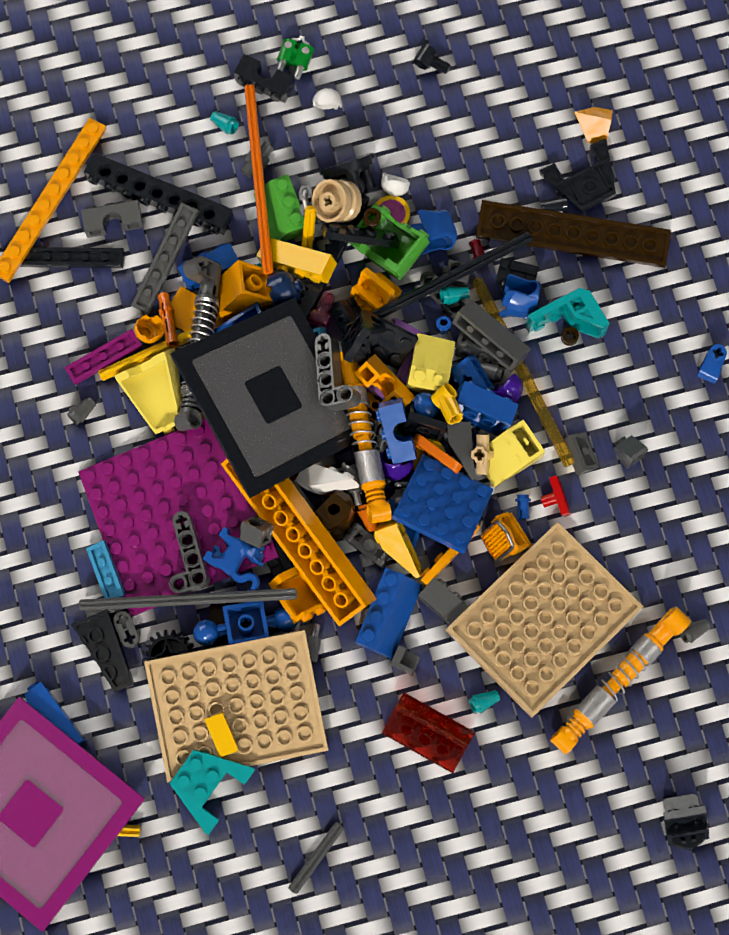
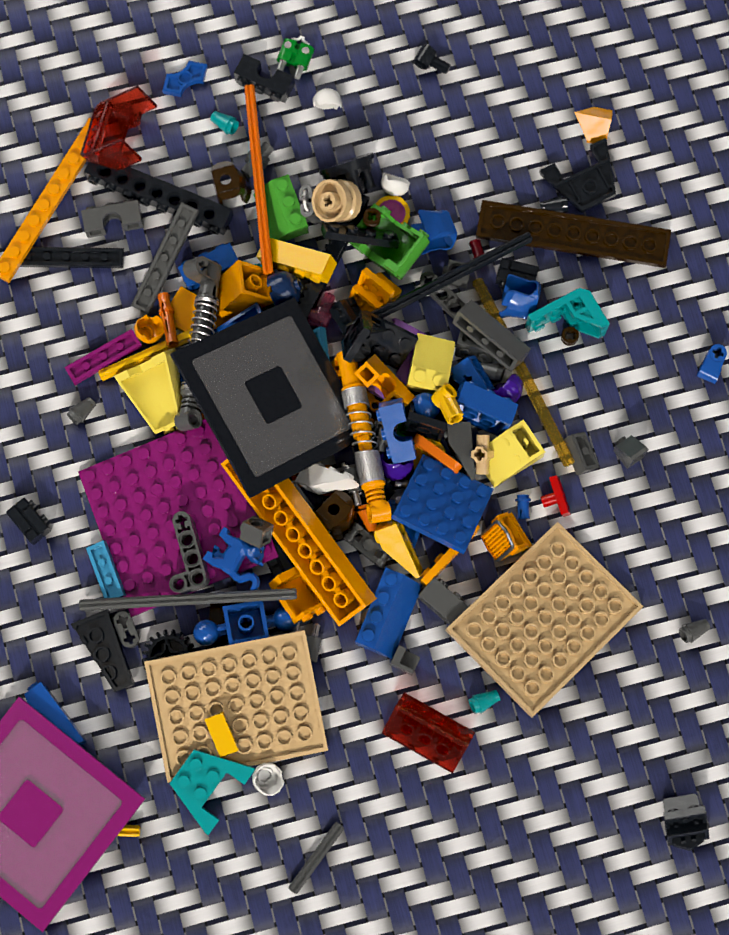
yellow axle [302,205,317,249] -> none
dark grey beam [315,333,361,412] -> none
blue pin [436,316,451,335] -> none
teal cone [440,286,470,305] -> none
light orange piece [550,606,691,755] -> none
none -> black brick [6,497,51,545]
none -> clear red windscreen [80,86,157,170]
none -> blue tile [162,61,208,97]
none -> dark brown piece [211,161,252,205]
none -> white hair [252,762,284,796]

